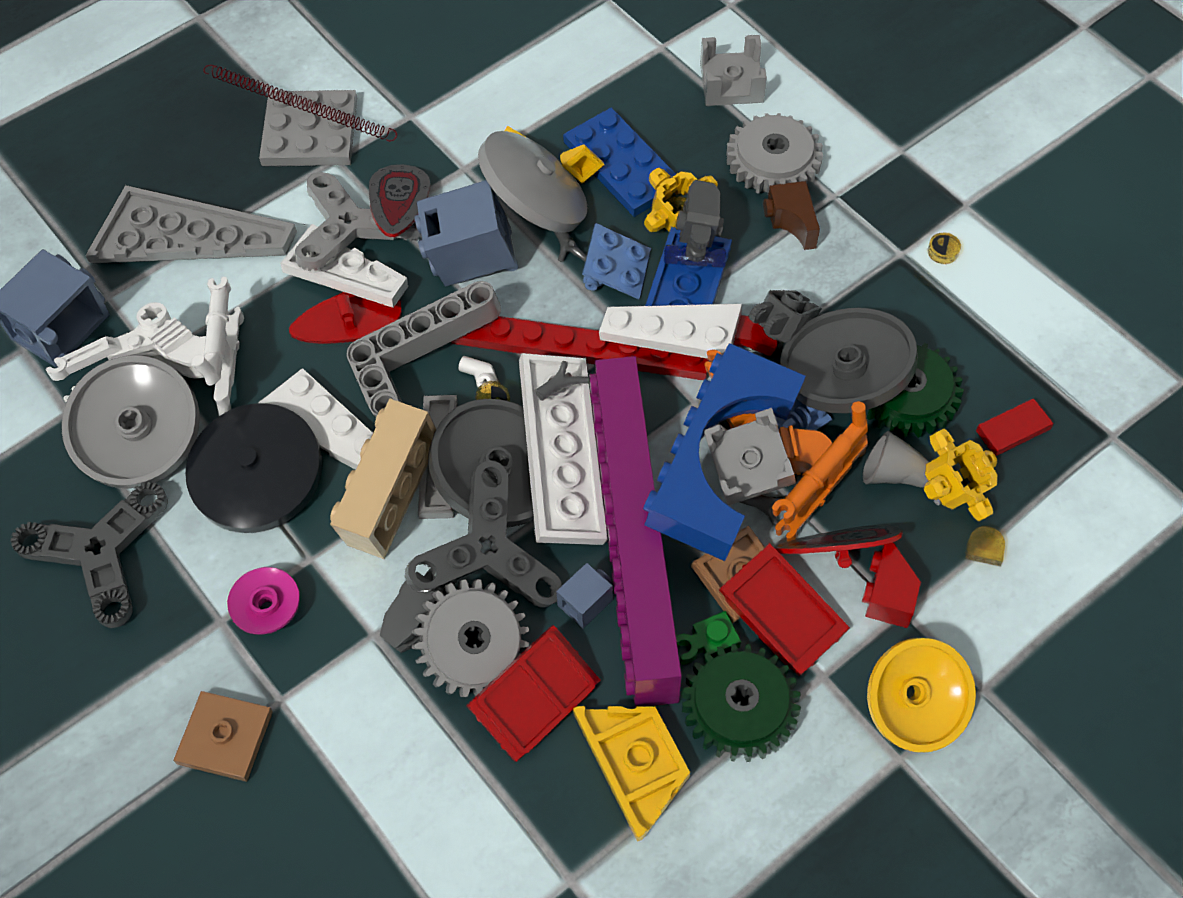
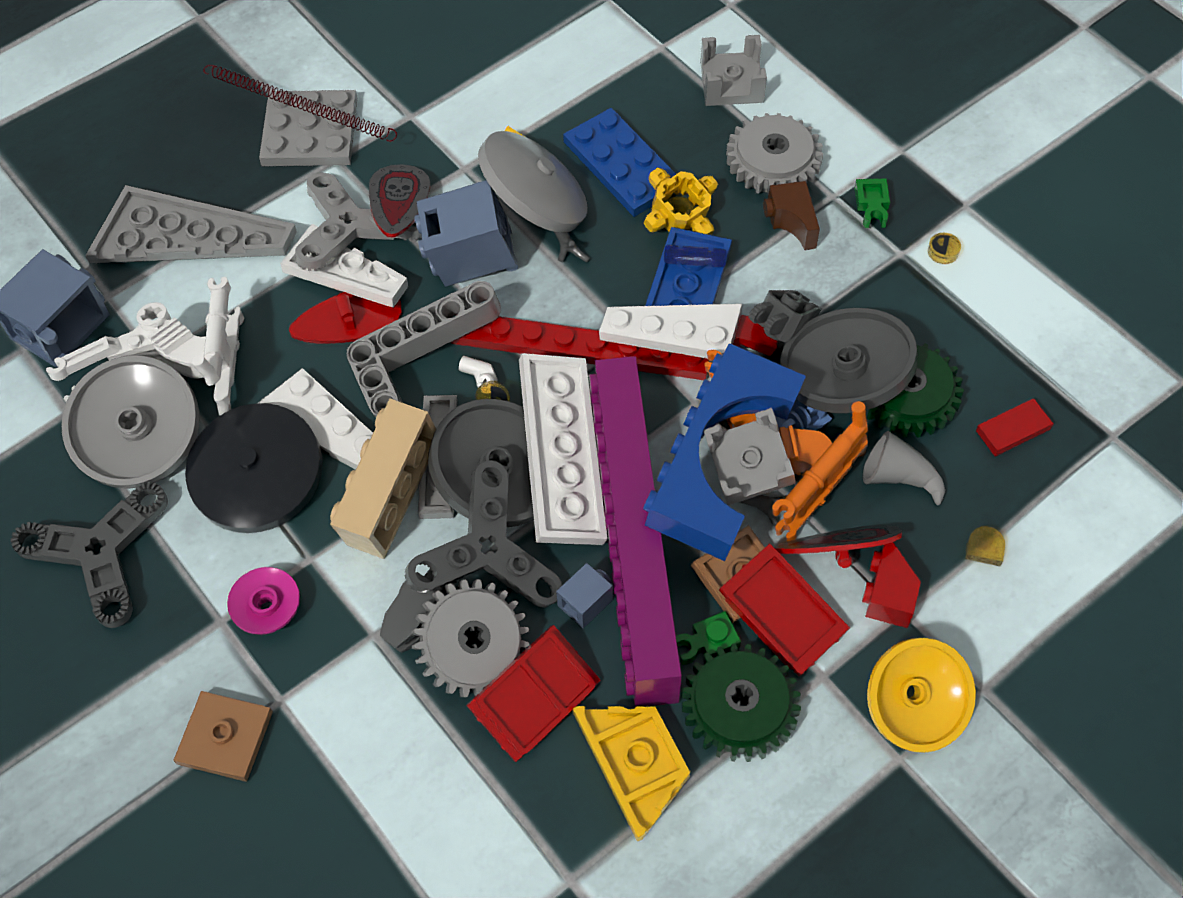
dark grey bar [535,361,590,401] -> none
yellow slope [560,144,605,184] -> none
medium blue hinge [582,223,651,299] -> none
dark grey hinge [676,180,724,262] -> none
yellow piece [924,429,997,521] -> none
none -> green plate [854,178,890,228]

